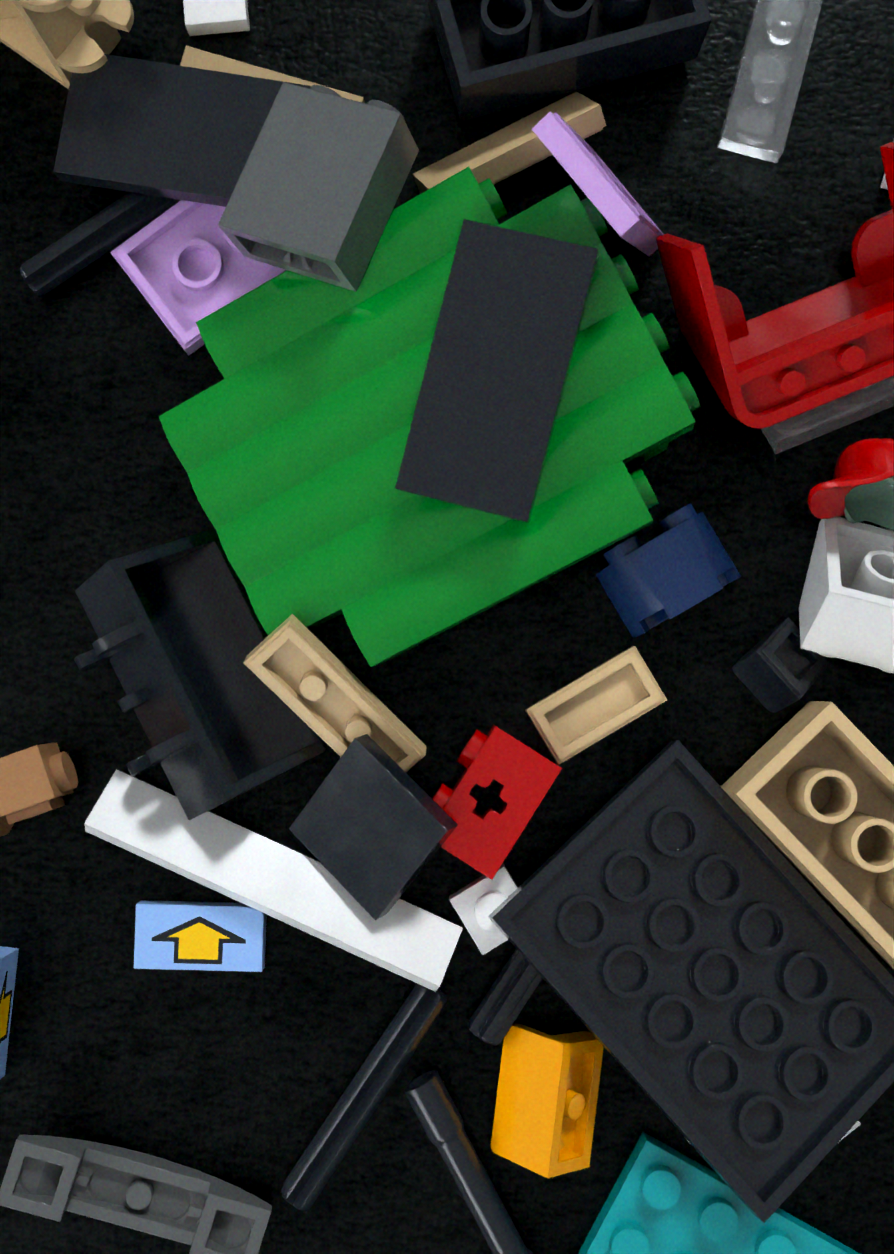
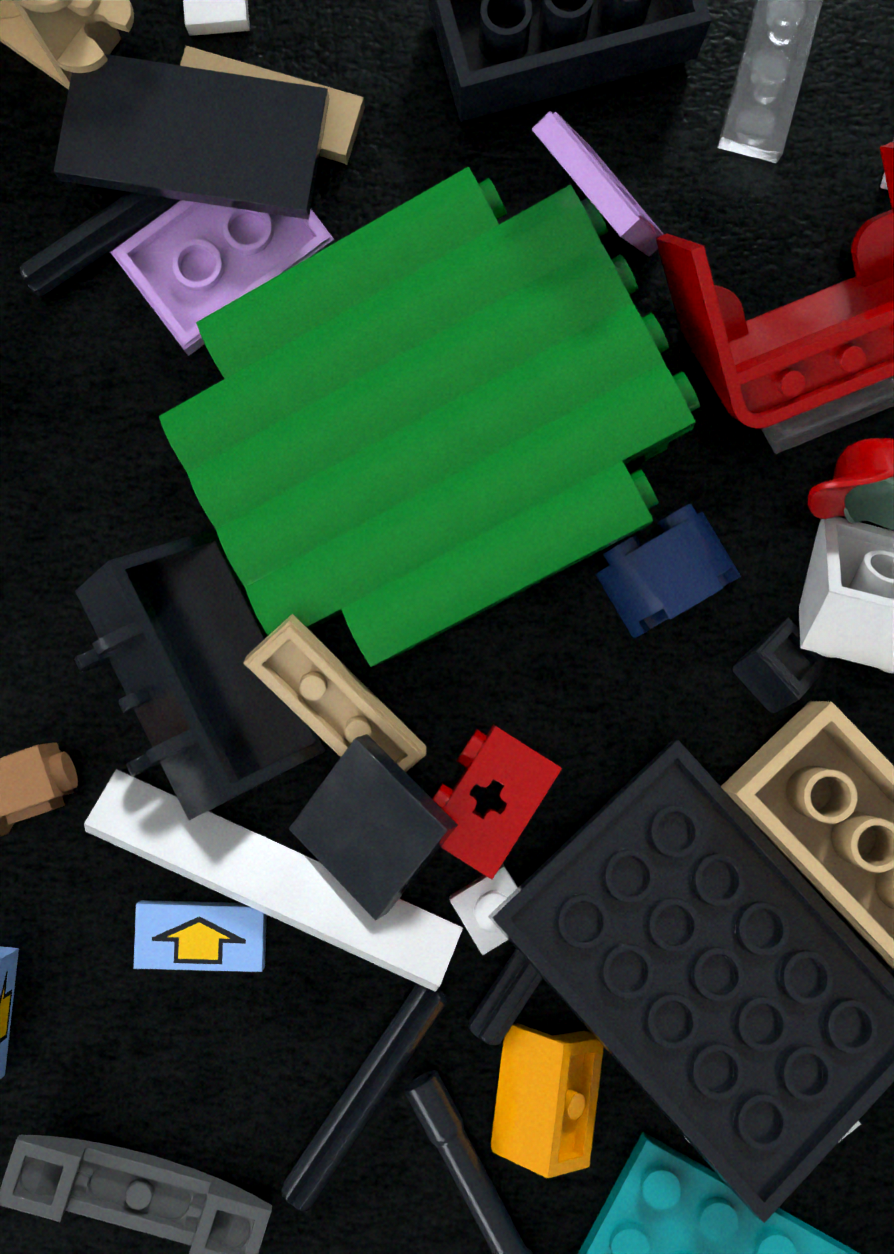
dark grey brick [218,82,419,292] -> none
black tile [395,219,599,523] -> none
tan tile [412,91,606,194] -> none
tan tile [525,646,667,765] -> none

